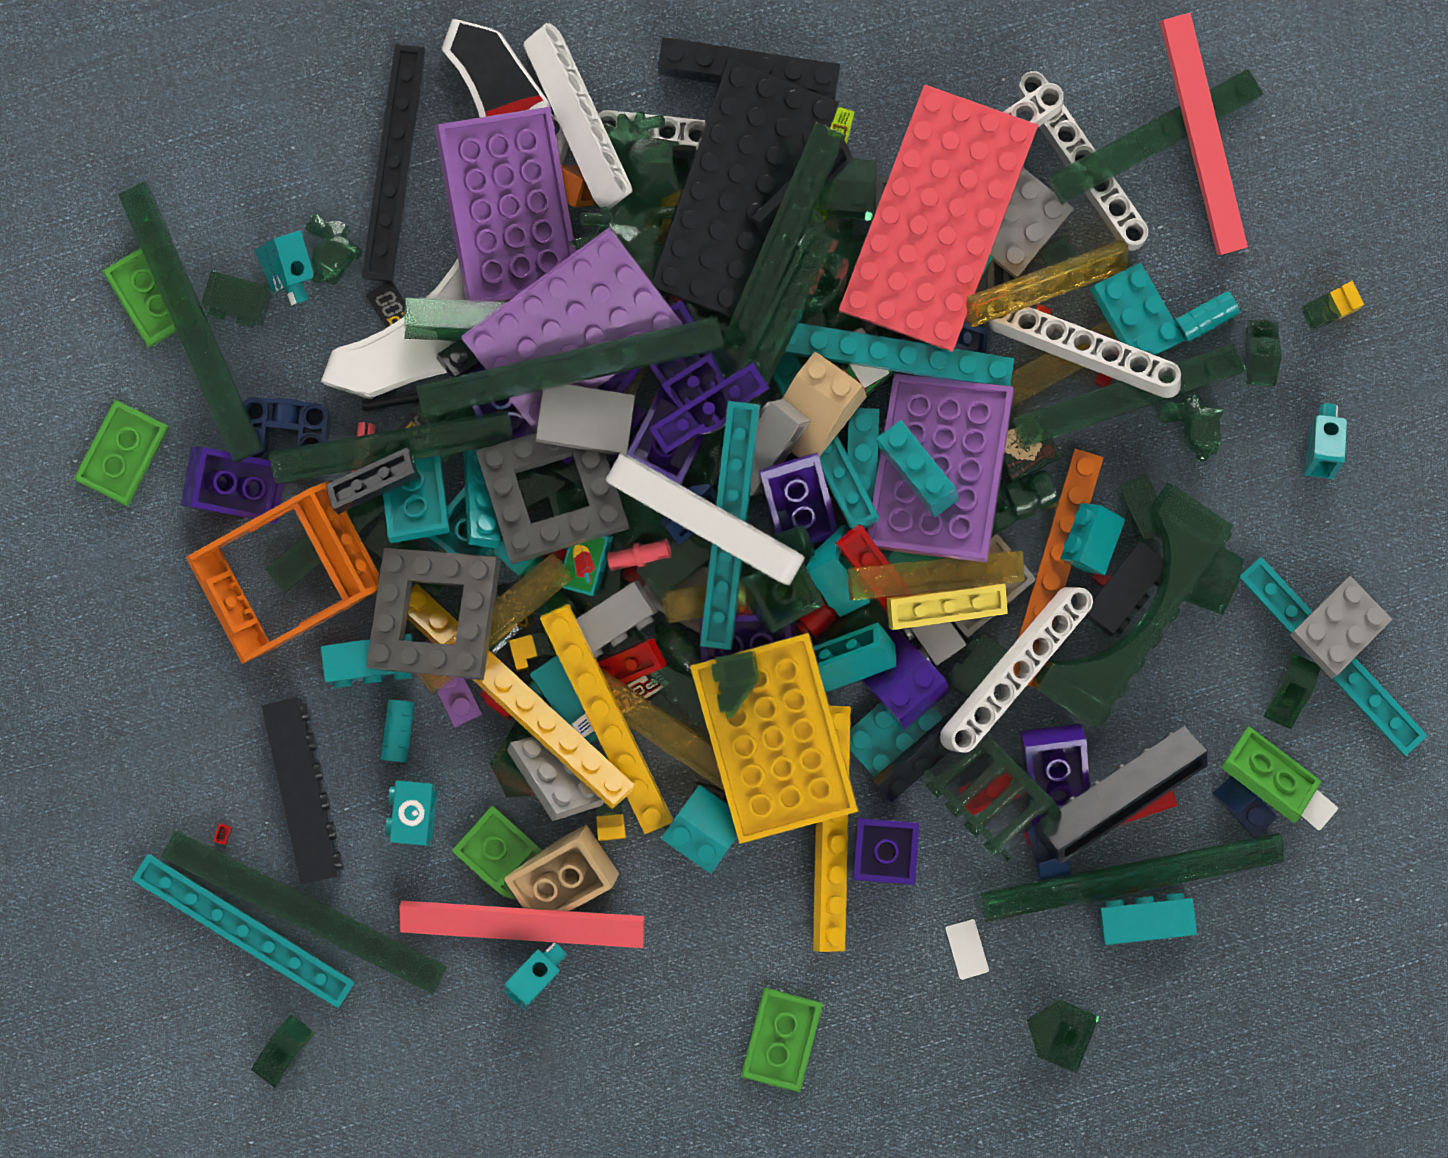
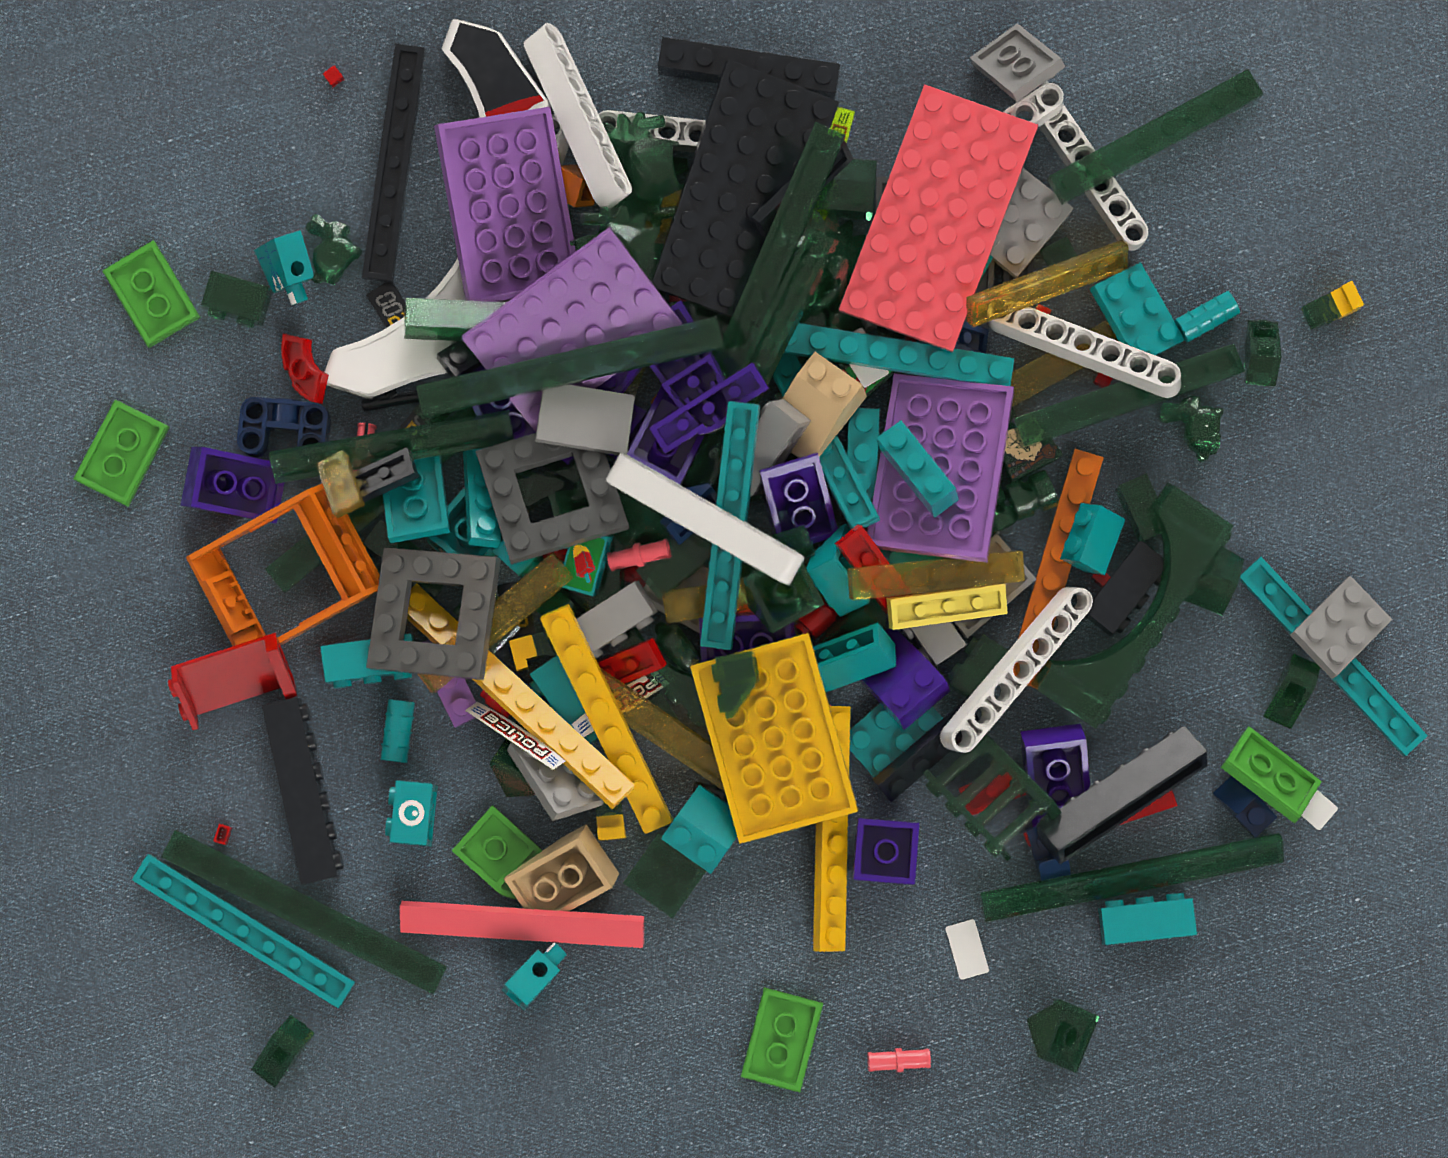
clear green plate [118,181,264,463] -> none
coral tile [1159,13,1248,255] -> none
teal torso [1303,403,1347,479] -> none
none -> red panel [168,632,297,731]
none -> red tile [281,334,329,404]
none -> clear yellow plate [316,450,365,518]
none -> red piece [322,65,344,88]
none -> sticker [465,702,565,770]
none -> clear green plate [623,833,706,919]
none -> coral pin [867,1048,931,1073]
none -> light grey plate [970,24,1065,102]

